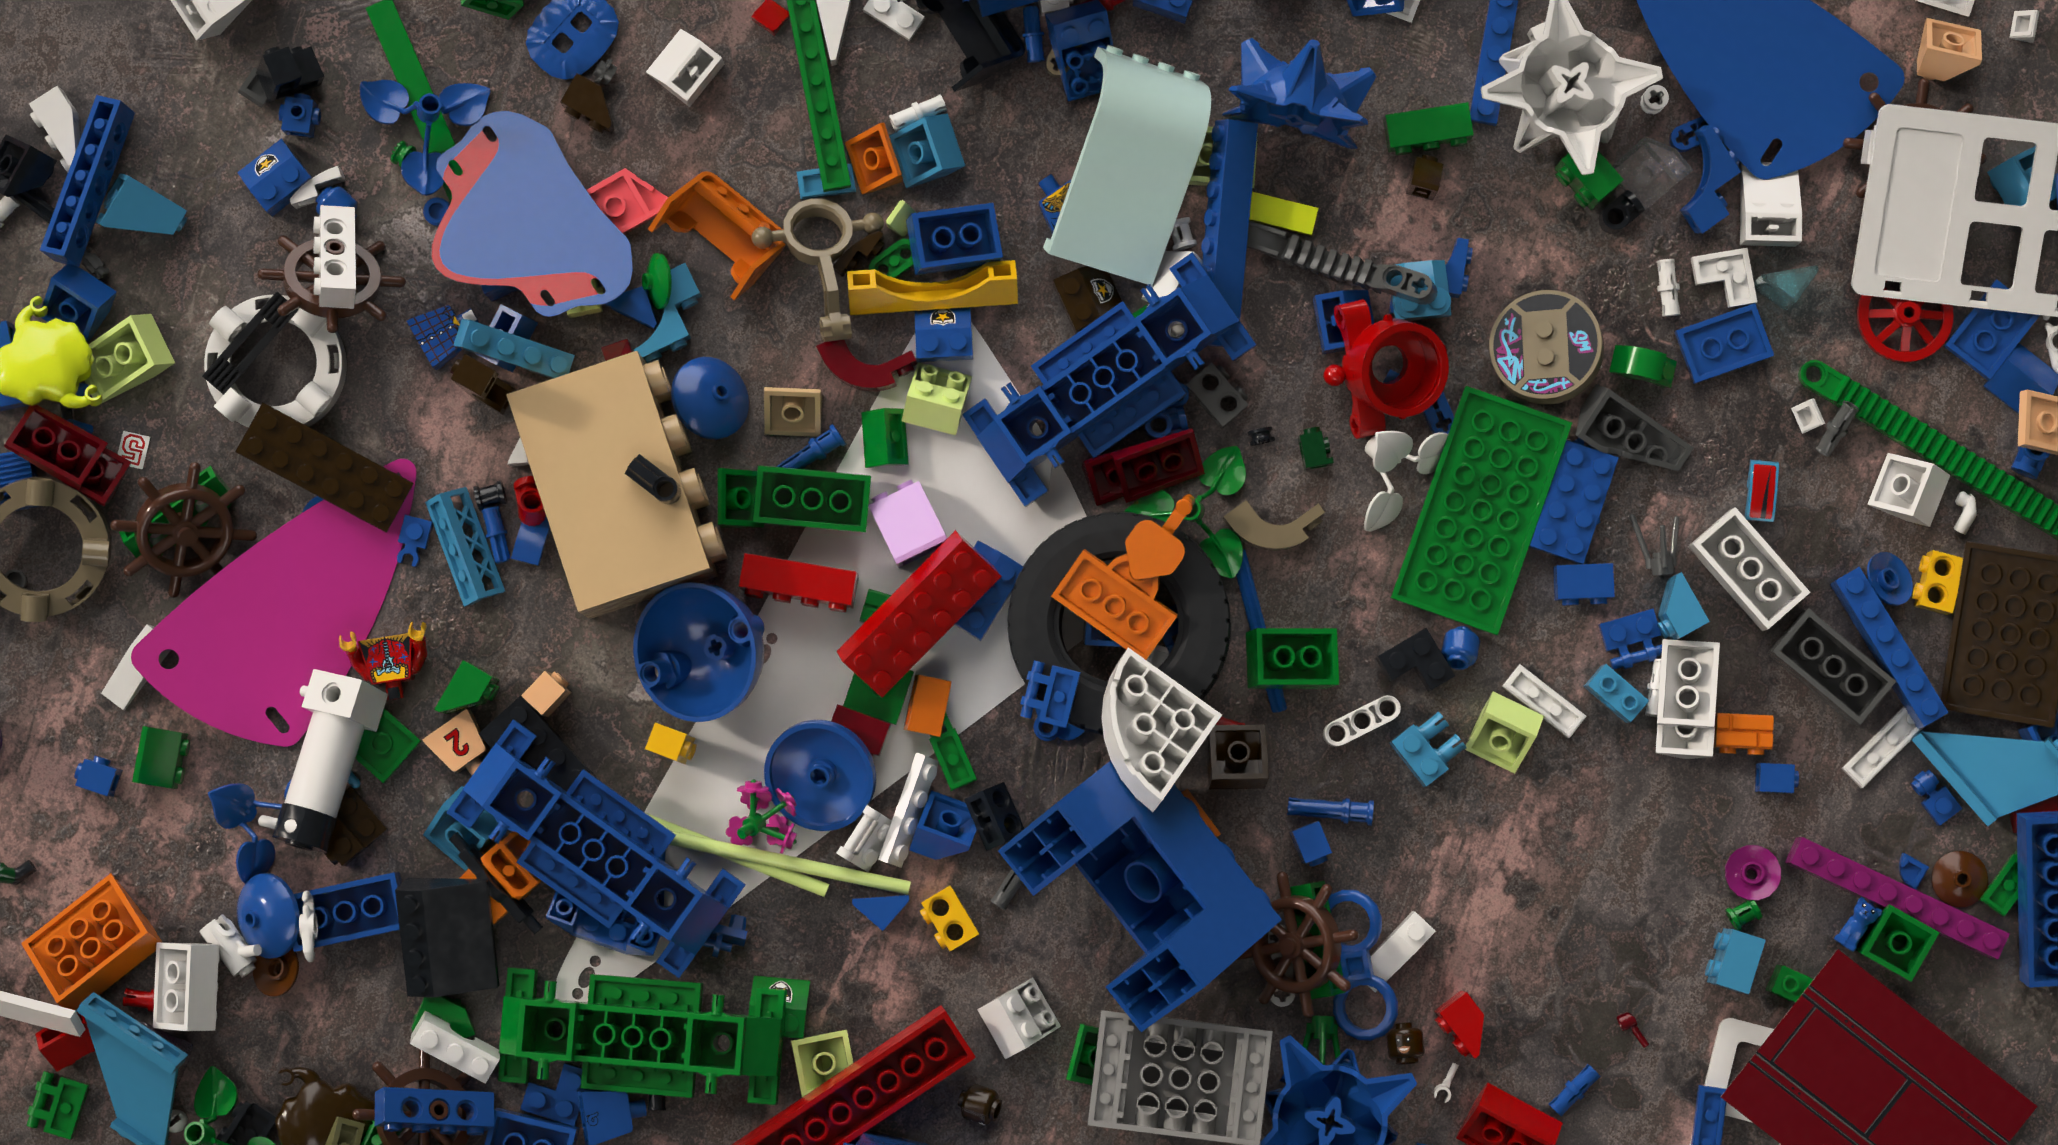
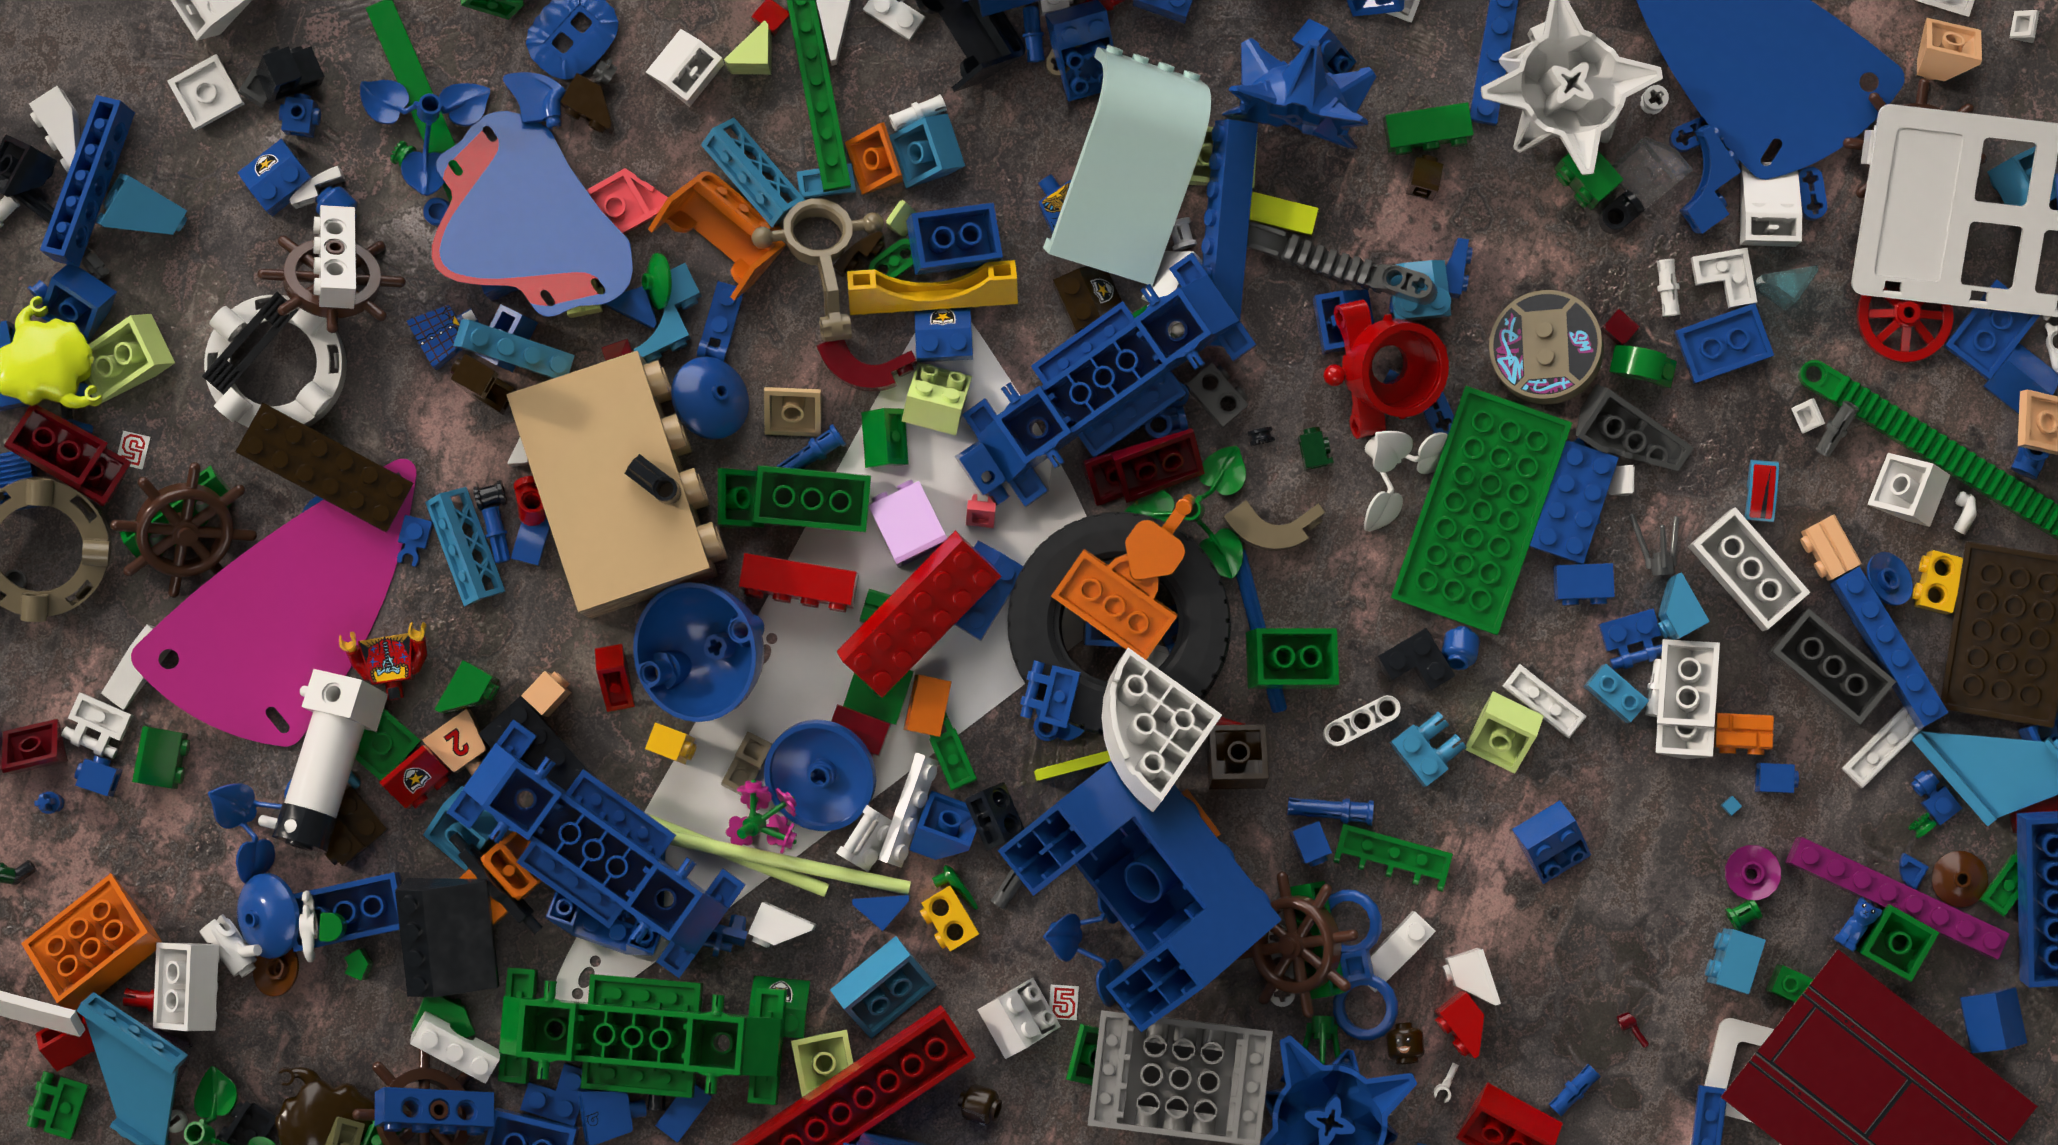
none -> dark red slope [1,719,68,774]
none -> blue piece [27,280,48,304]
none -> blue axle [34,791,64,814]
none -> white plate [61,692,133,759]
none -> white plate [167,54,245,131]
none -> green brick [319,912,347,942]
none -> green piece [344,948,374,981]
none -> red slope [379,745,453,809]
none -> blue arm [503,72,566,129]
none -> red slope [595,644,635,712]
none -> blue tile [655,1083,713,1143]
none -> blue plate [696,281,745,362]
none -> dark azure fence [701,117,805,227]
none -> dark tan slope [721,732,772,796]
none -> yellowish green slope [724,21,772,75]
none -> white slope [748,902,817,948]
none -> dark azure slope [830,936,936,1039]
none -> green bar [932,865,978,910]
none -> blue torso [955,441,1010,506]
none -> coral tile [966,494,996,528]
none -> neon yellow tile [1034,751,1111,781]
none -> blue plant [1043,894,1124,1007]
none -> white sticker [1049,984,1079,1020]
none -> blue slope [1291,19,1356,74]
none -> green hinge [1333,824,1453,892]
none -> white slope [1442,948,1501,1006]
none -> blue slope [1512,800,1591,884]
none -> dark red slope [1601,309,1640,345]
none -> white slope [1608,465,1635,496]
none -> dark azure piece [1721,796,1742,816]
none -> blue beam [1798,167,1827,221]
none -> light nougat brick [1800,514,1862,581]
none -> green bush [1908,812,1937,839]
none -> blue slope [1959,987,2027,1053]

